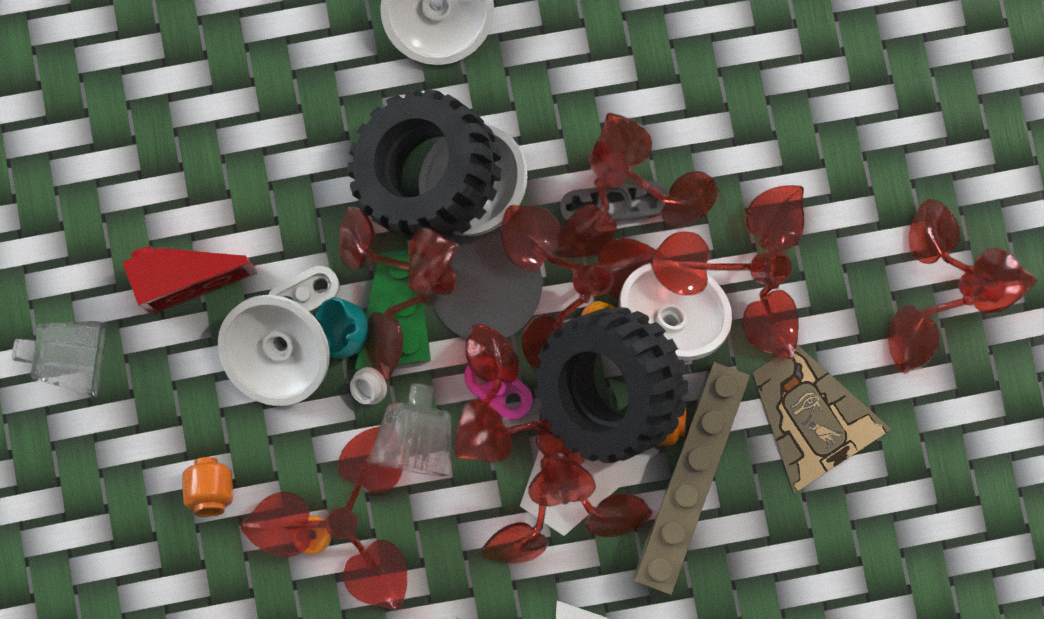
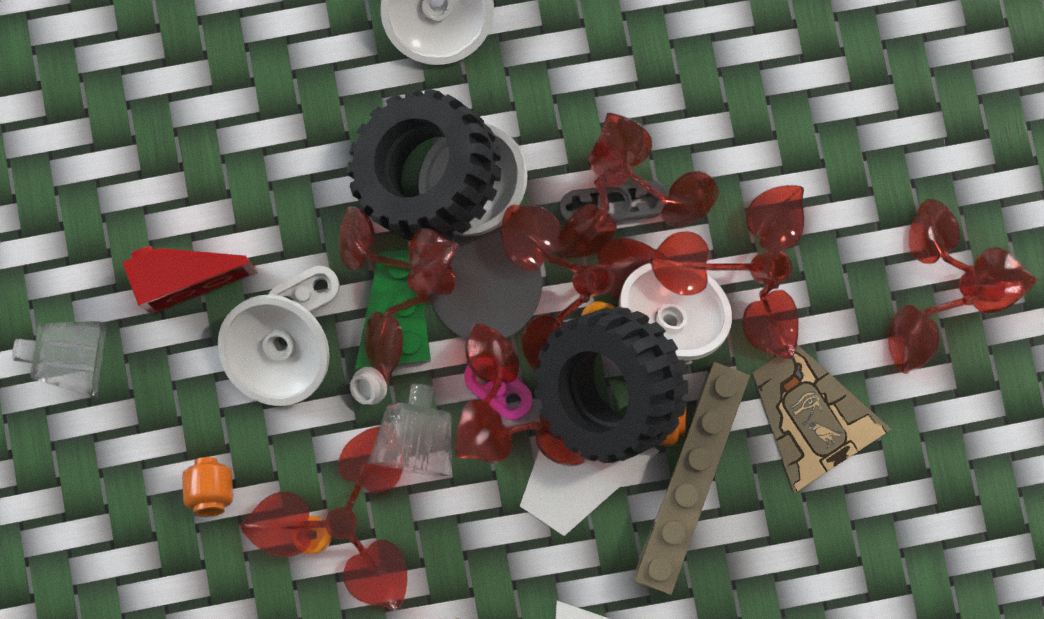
teal hair [315,297,368,360] -> none
clear red plant [481,451,653,564] -> none

